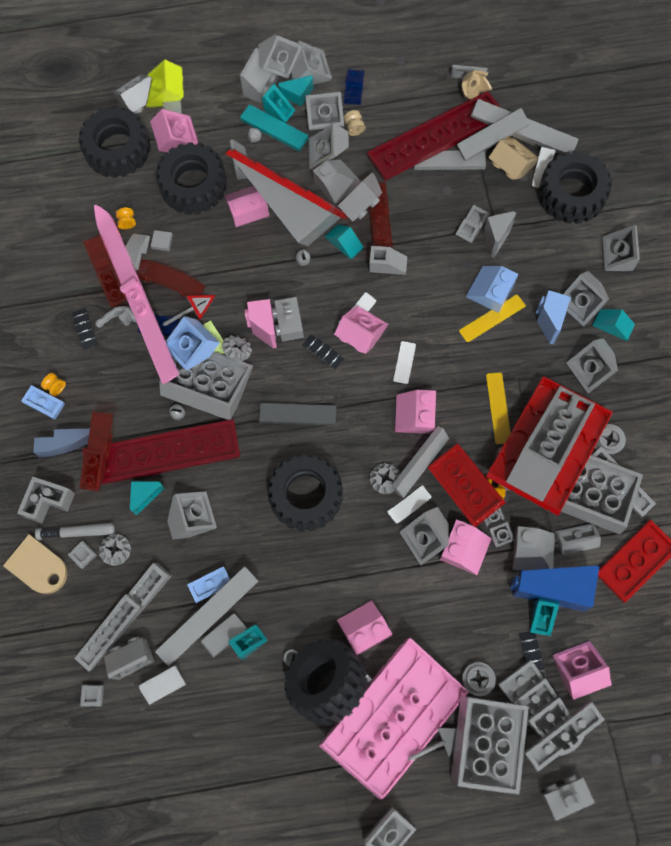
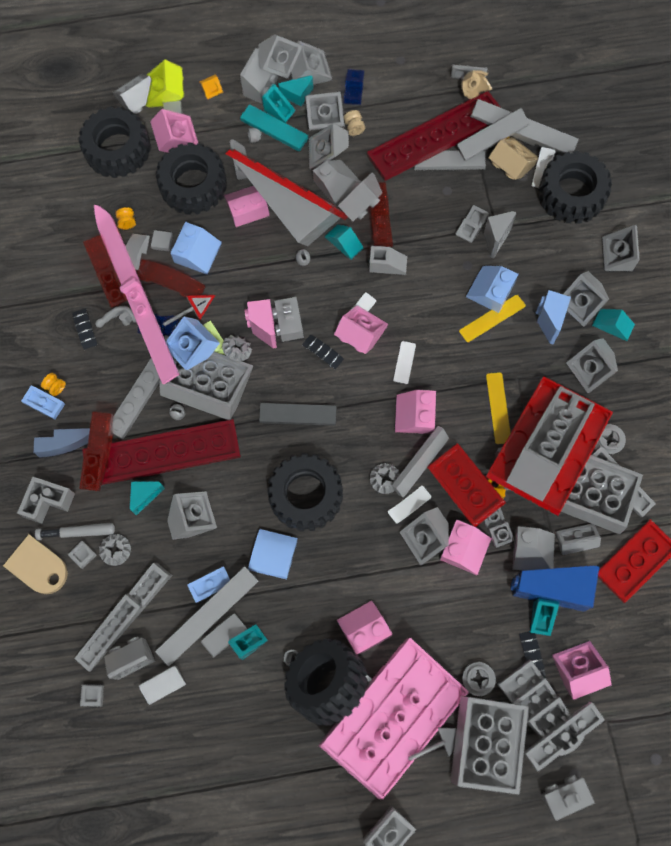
none -> light grey plate [106,335,174,440]
none -> light blue slope [171,222,222,274]
none -> light orange tile [200,75,223,99]
none -> light blue slope [248,529,297,580]

